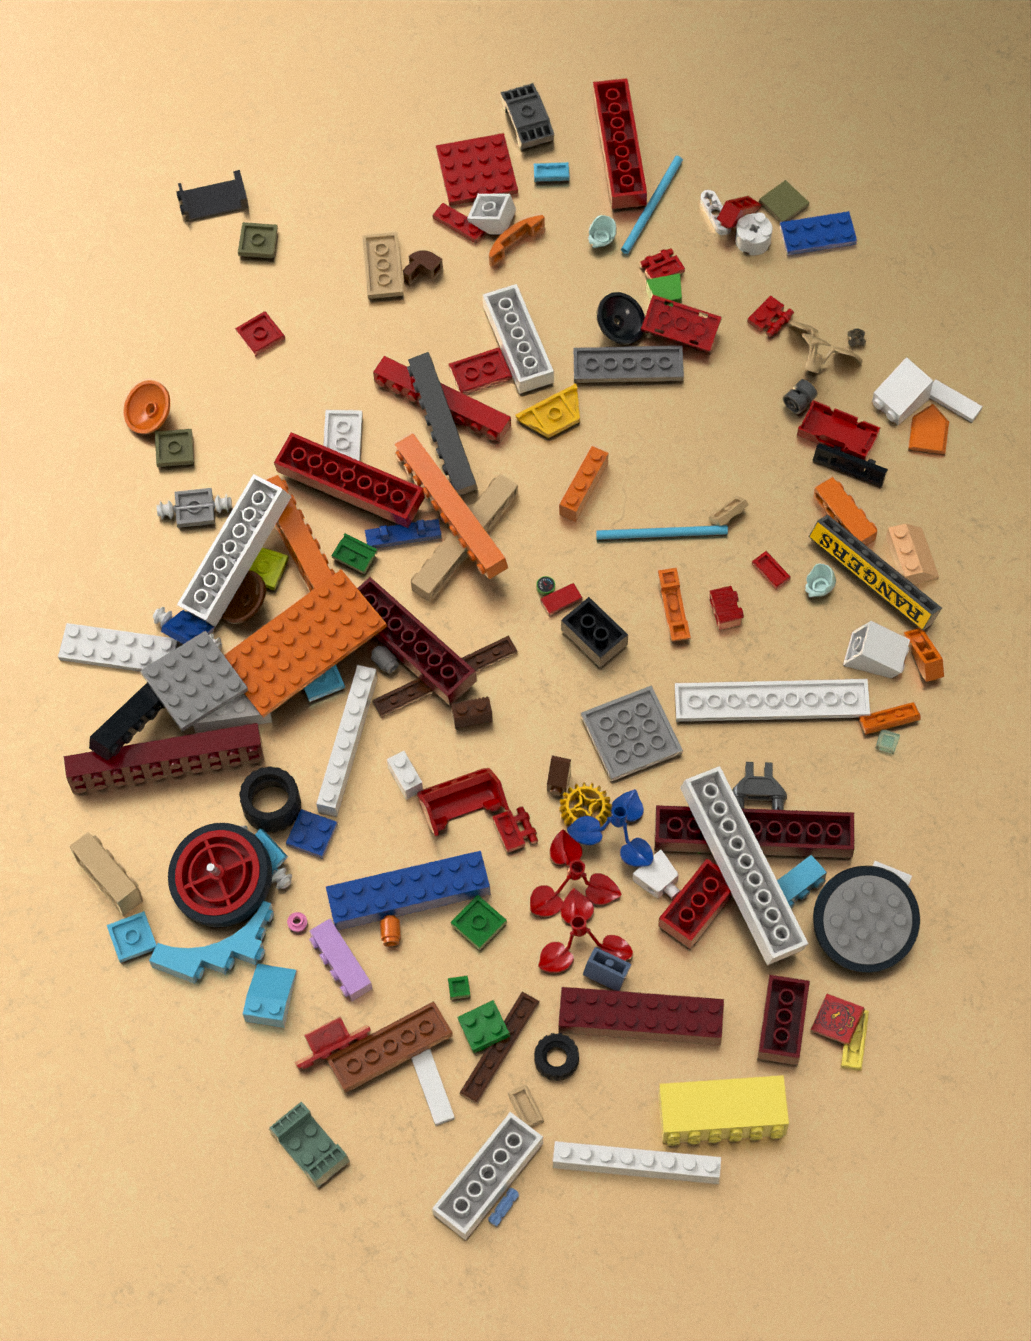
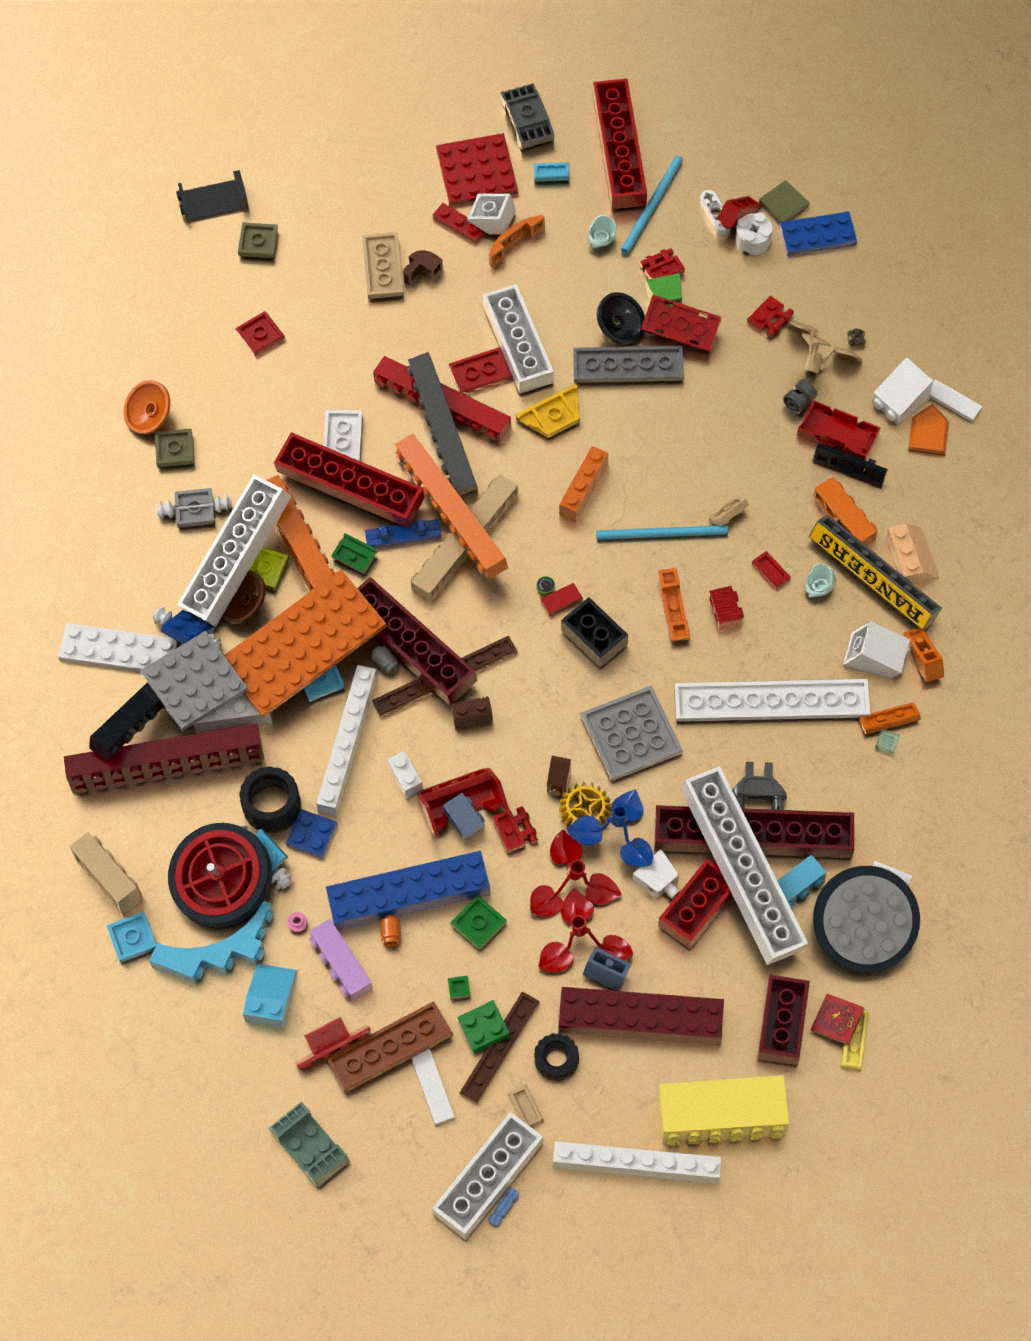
none -> sand blue brick [442,793,485,842]

